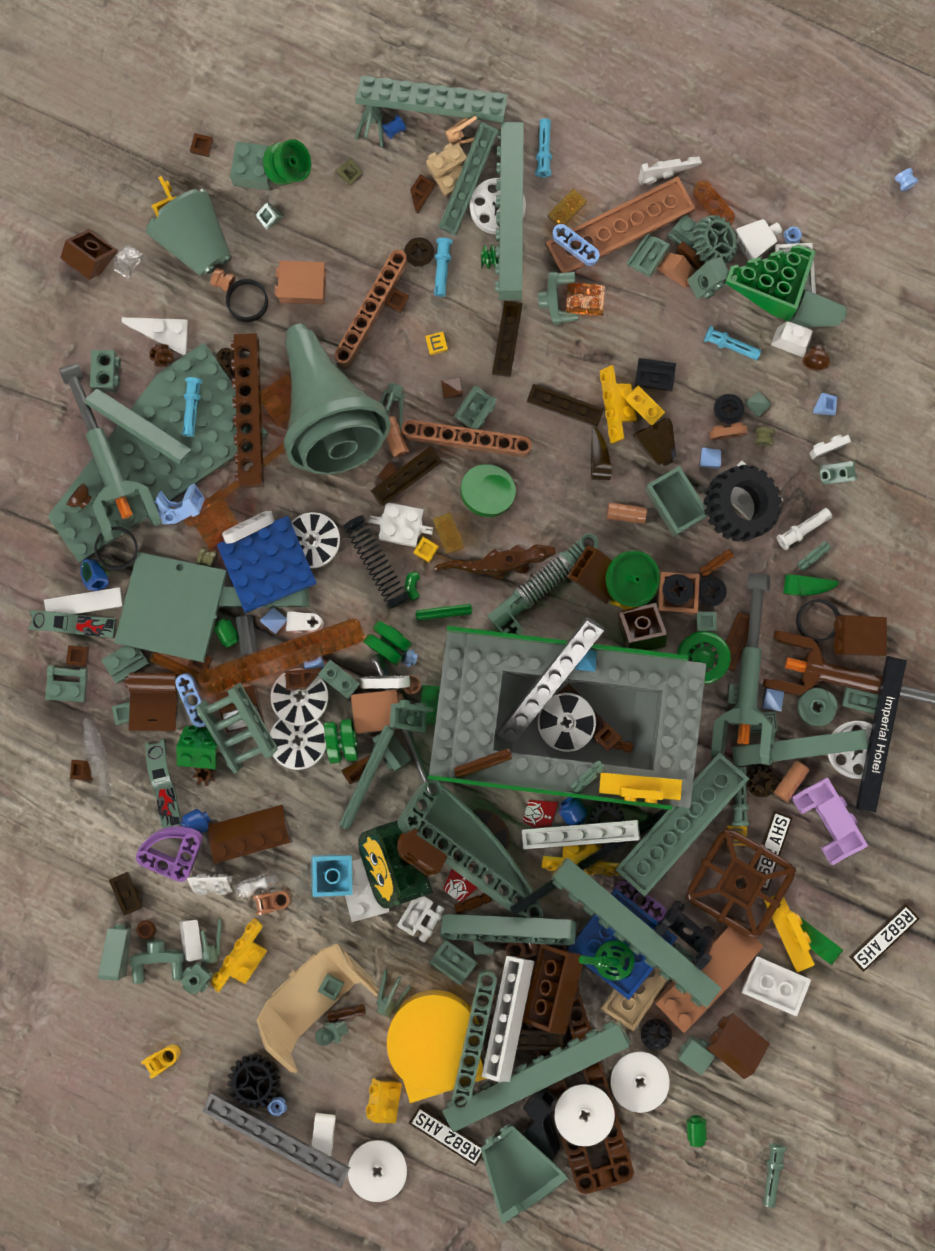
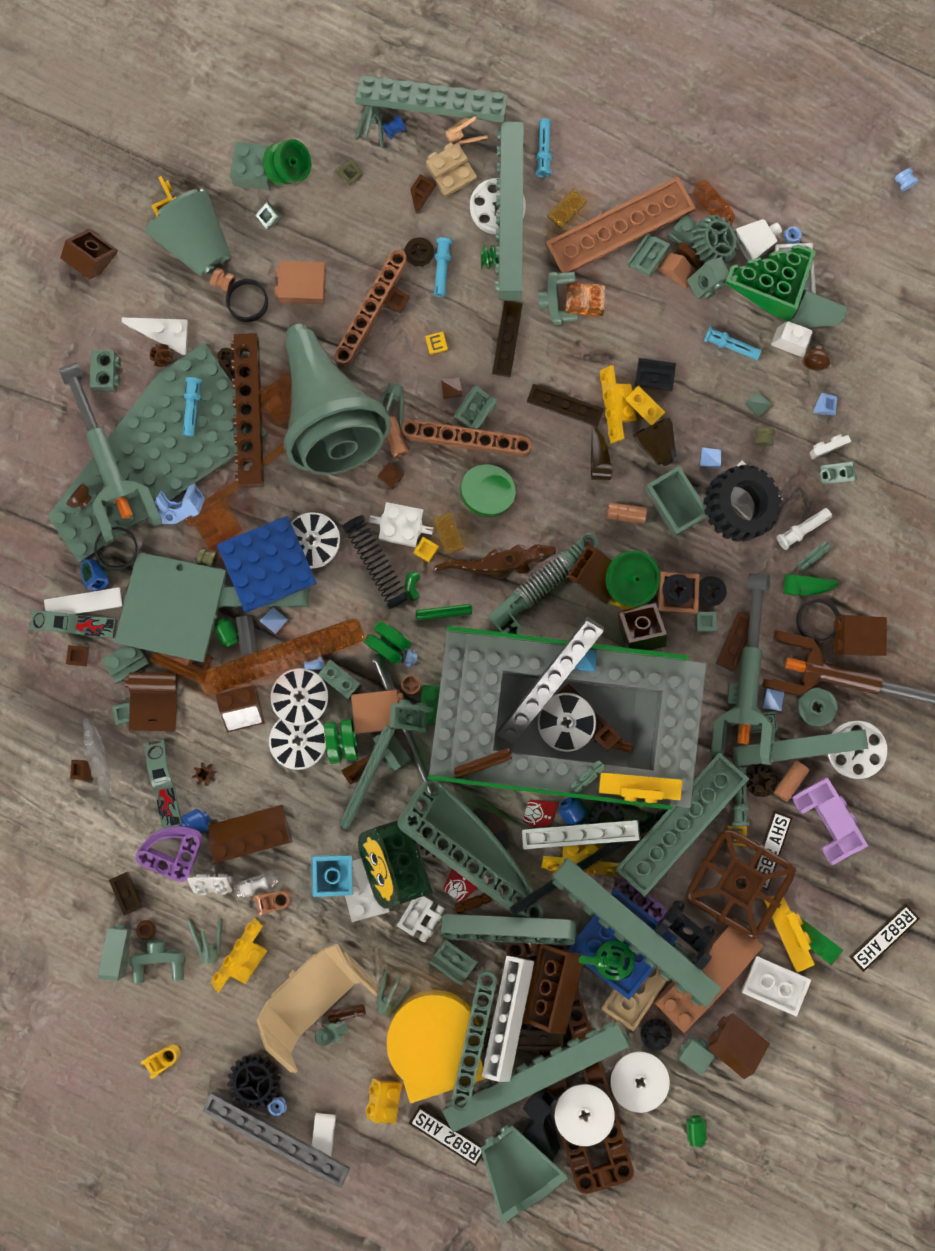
sand green plate [45,665,88,702] -> none
sand green tile [85,389,191,464] -> none
clear bracket [113,245,144,279] -> none
light blue beam [175,673,205,727] -> none
green bracket [176,725,218,769] -> none
white slope [179,920,203,961] -> none
sand green brick [180,961,214,995] -> none
reddish brown plate [190,133,214,157] -> none
sand green fence [195,682,278,774] -> none
white beam [222,511,275,544] -> none
reddish brown tile [285,668,321,691] -> none
white piece [286,612,324,633] -> none
sand green tile [318,973,345,1001] -> none
white piece [348,1140,407,1202] -> none
white beam [359,676,410,688] -> none
dark brown tile [370,446,442,507] -> none
reddish brown piece [397,828,448,876] -> none
sand green tile [438,122,499,236] -> none
sand green slope [474,941,494,955] -> none
light blue beam [552,224,600,266] -> none
white wing [638,157,702,185] -> none
green wheel [677,631,731,684] -> none
dark orange axle [699,549,734,577] -> none
nougat plate [709,423,748,441] -> none
black gear [714,394,744,424] -> none
sand green pin [763,1143,787,1208] -> none
sand green plate [841,687,878,714] -> none
black tile [856,656,907,812] -> none

